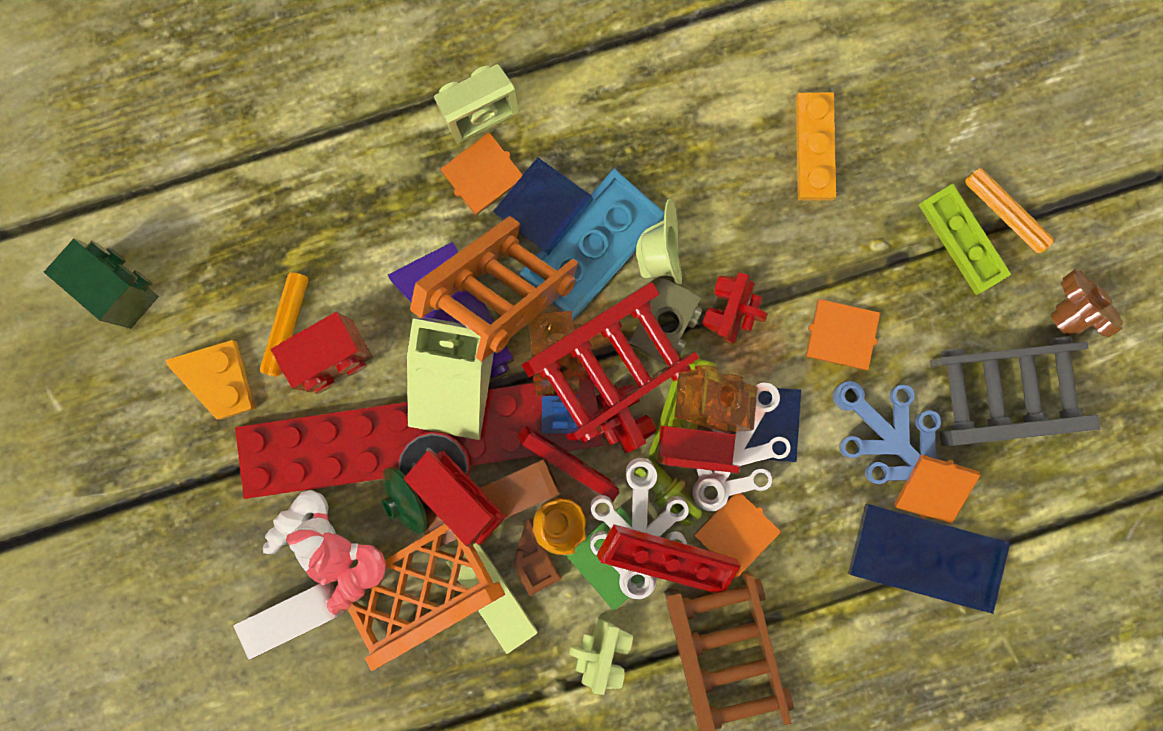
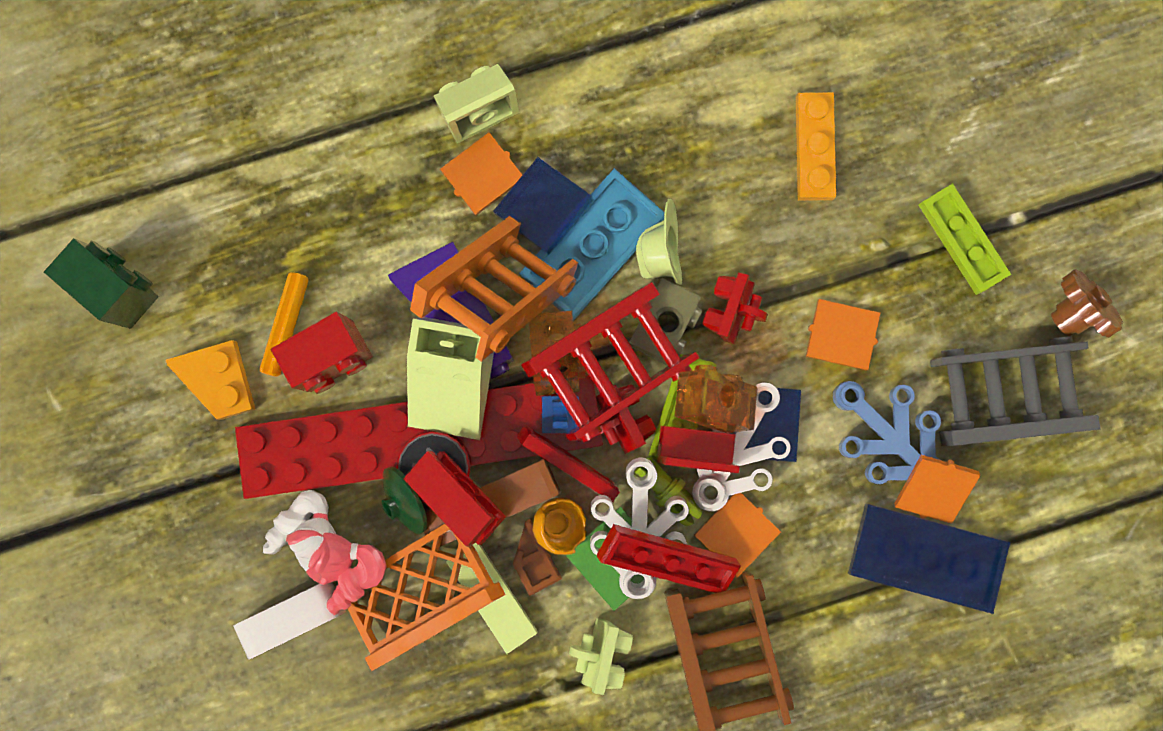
light orange axle [965,168,1054,253] -> none

